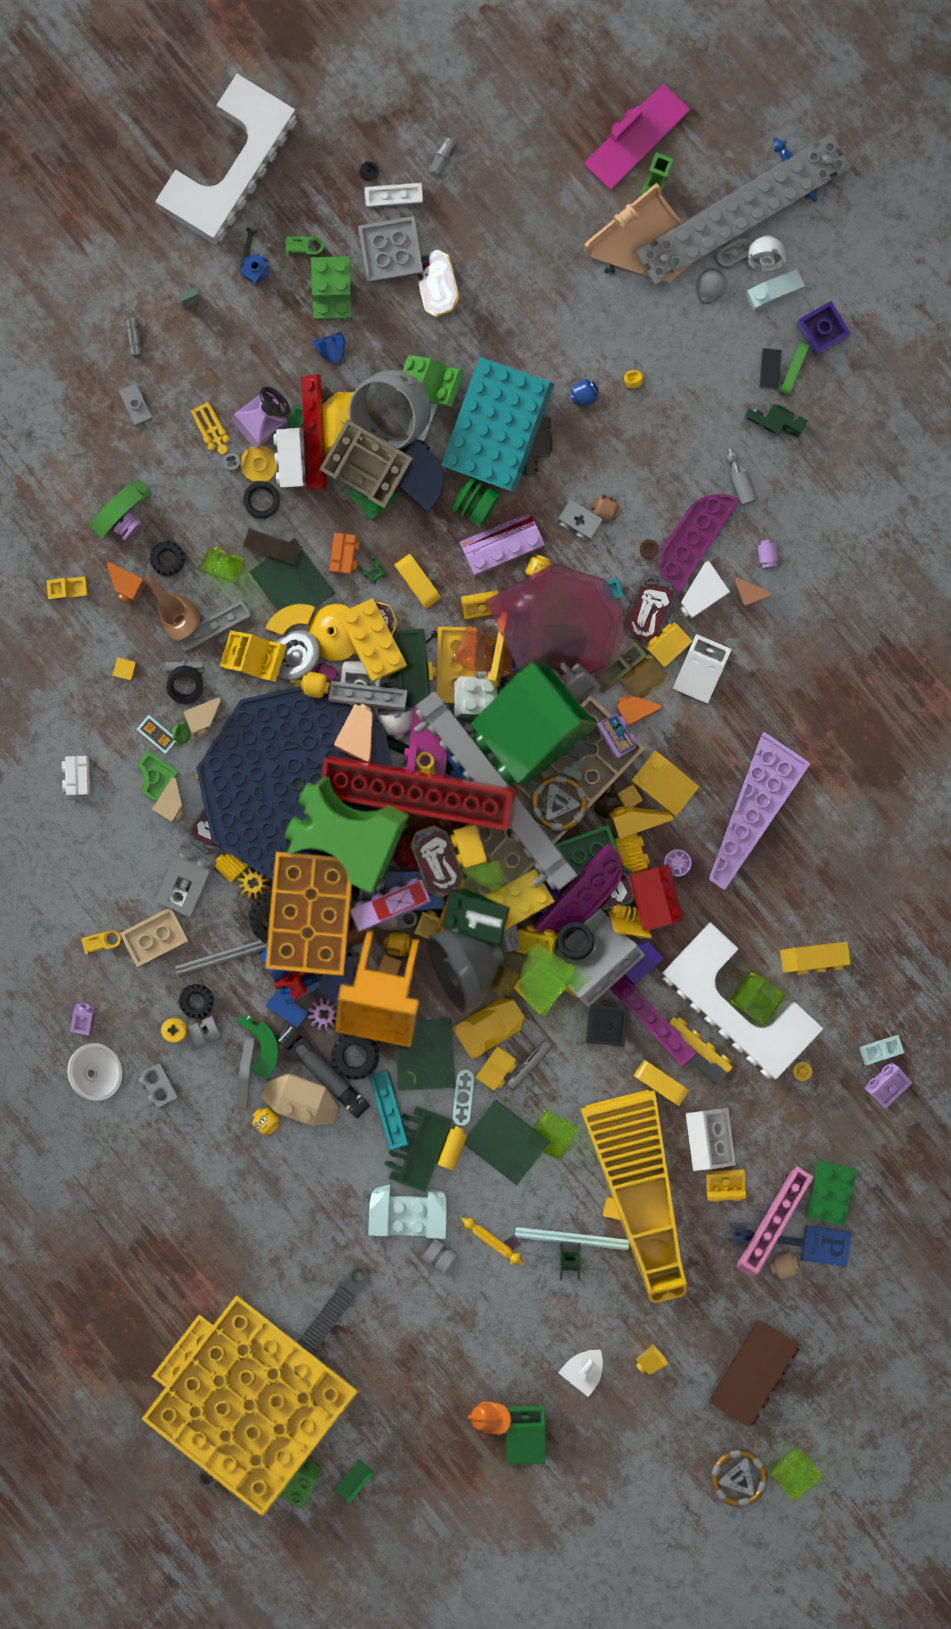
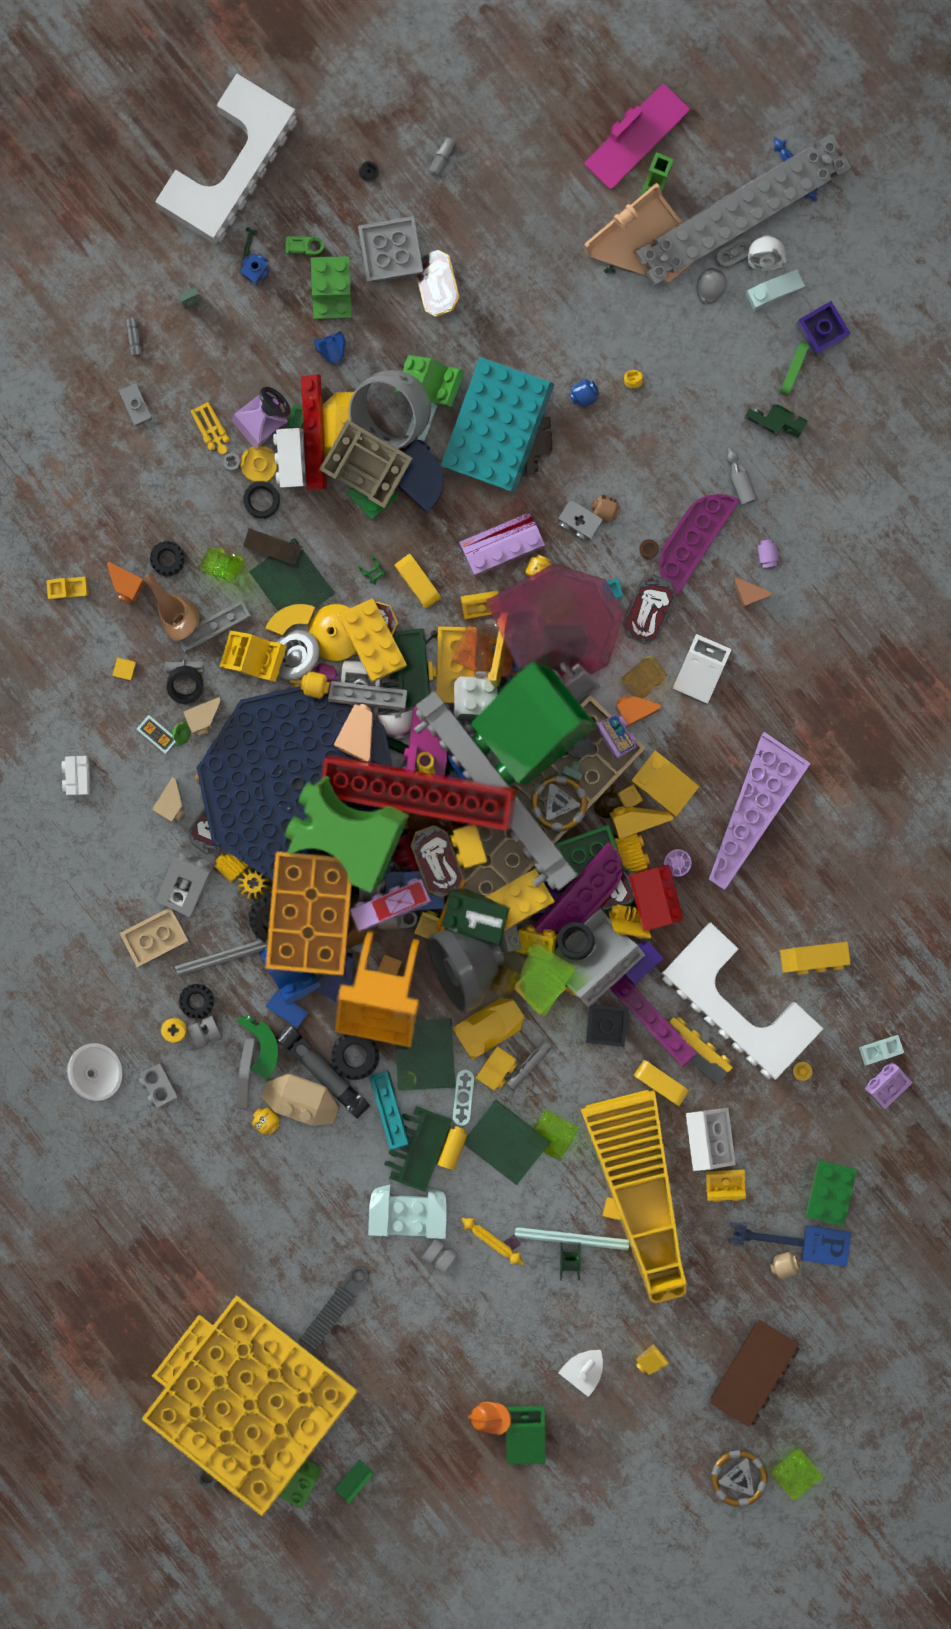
lavender bracket [70,1003,95,1036] -> none
yellow piece [82,930,121,955] -> none
bright green arch [89,479,152,539] -> none
lavender wheel [113,511,142,541] -> none
bright green tile [137,750,179,802] -> none
red piece [273,971,310,999] -> none
lavender gear [308,998,337,1031] -> none
orange brick [329,533,360,575] -> none
white plate [364,183,423,208] -> none
yellow head [384,931,413,957] -> none
green wheel [452,477,500,528] -> none
clear neon green slope [462,861,505,892] -> none
olive slope [593,639,650,693] -> none
yellow brick [646,623,693,667] -> none
white slope [680,561,730,619] -> none
clear neon green slope [729,970,786,1026] -> none
bright pink brick [736,1167,813,1278] -> none
black tile [759,348,782,389] -> none

